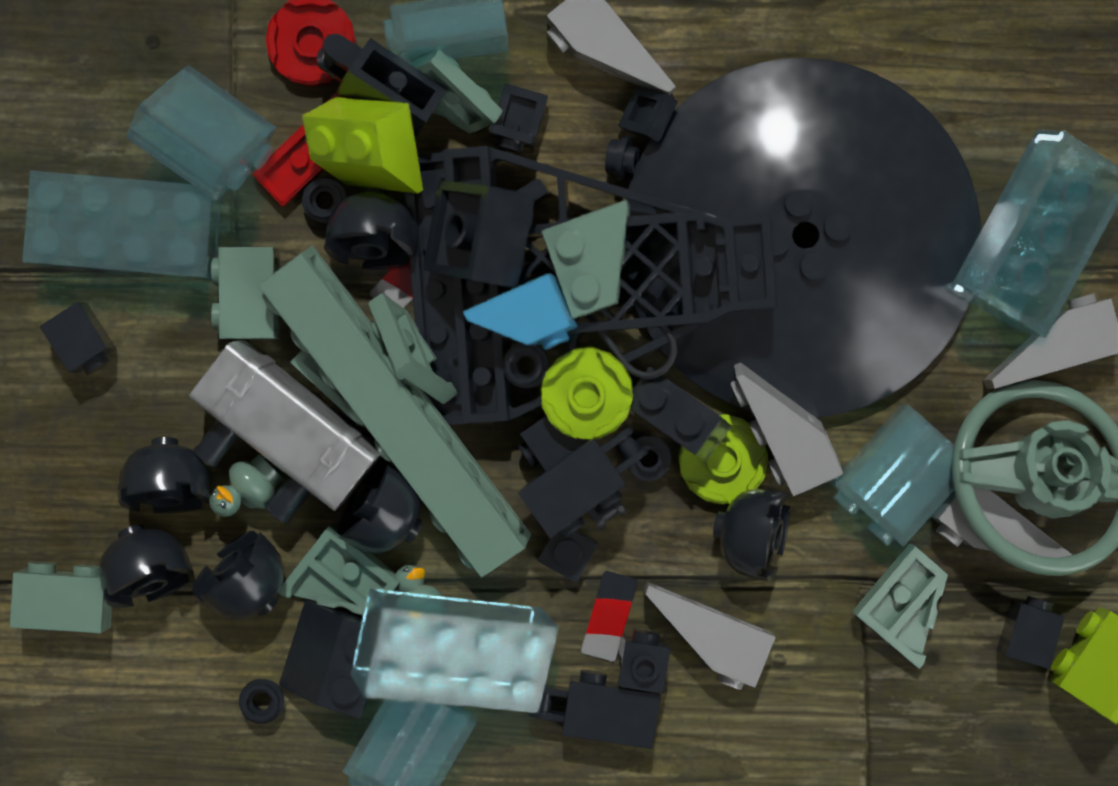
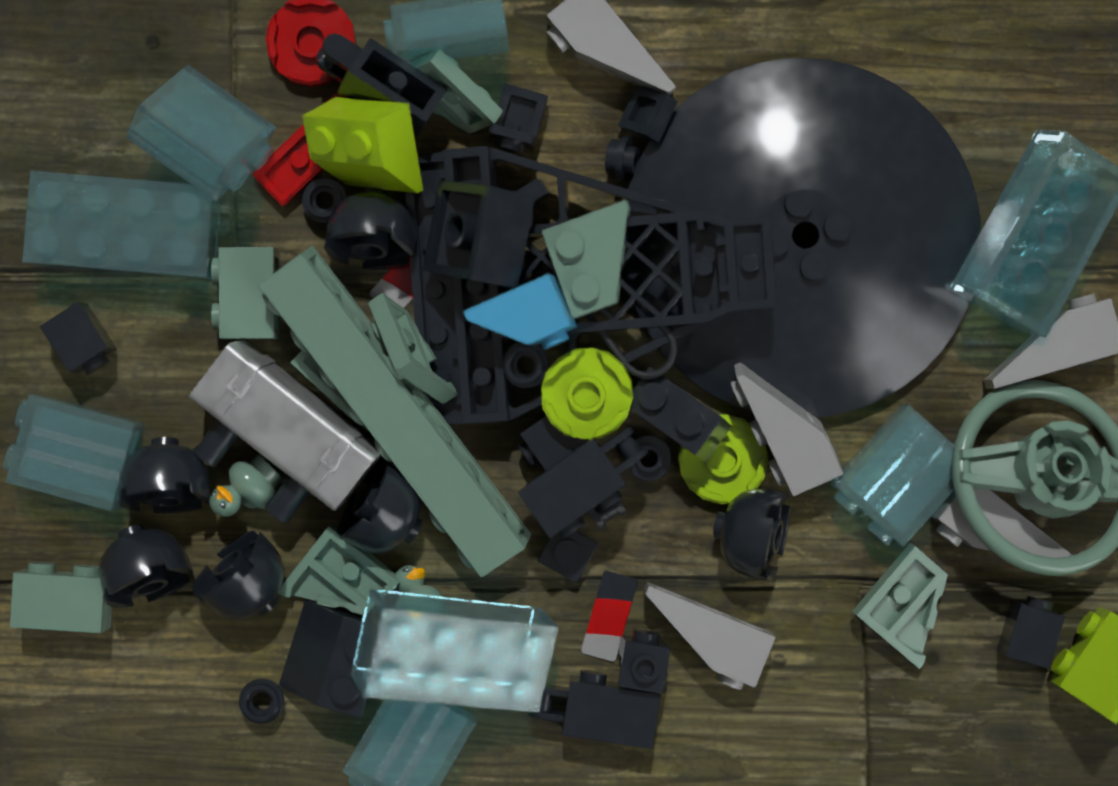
none -> clear light blue brick [3,394,144,511]

